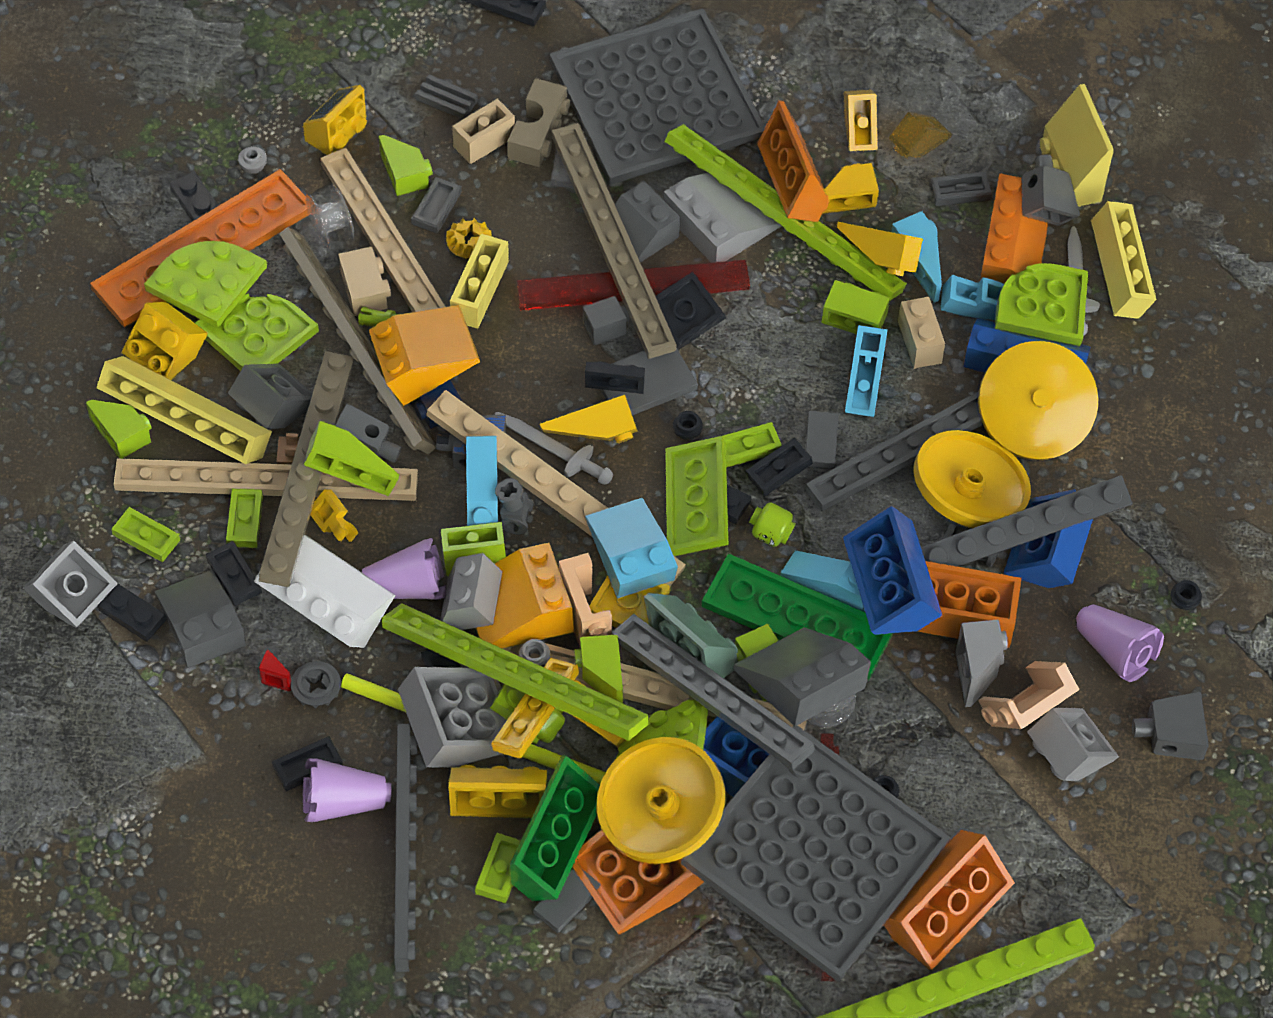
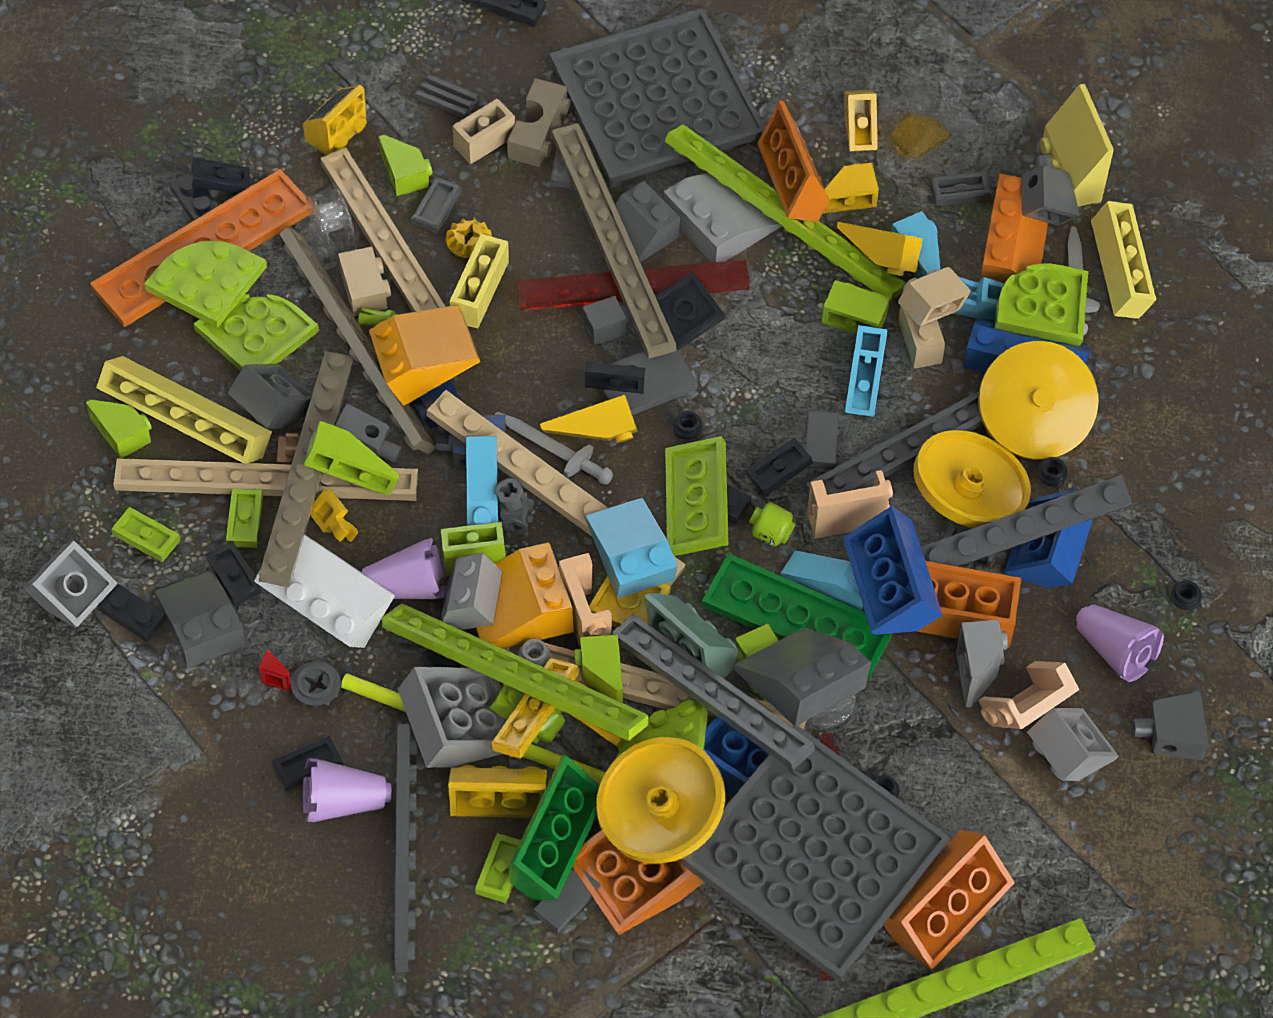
yellow slope [121,302,208,380] -> none
light grey plate [238,147,267,174] -> none
lime plate [722,422,782,468] -> none
none -> black plate [191,157,250,194]
none -> light nougat panel [807,470,893,539]
none -> tan brick [898,267,971,326]
none -> black plate [1037,457,1068,486]

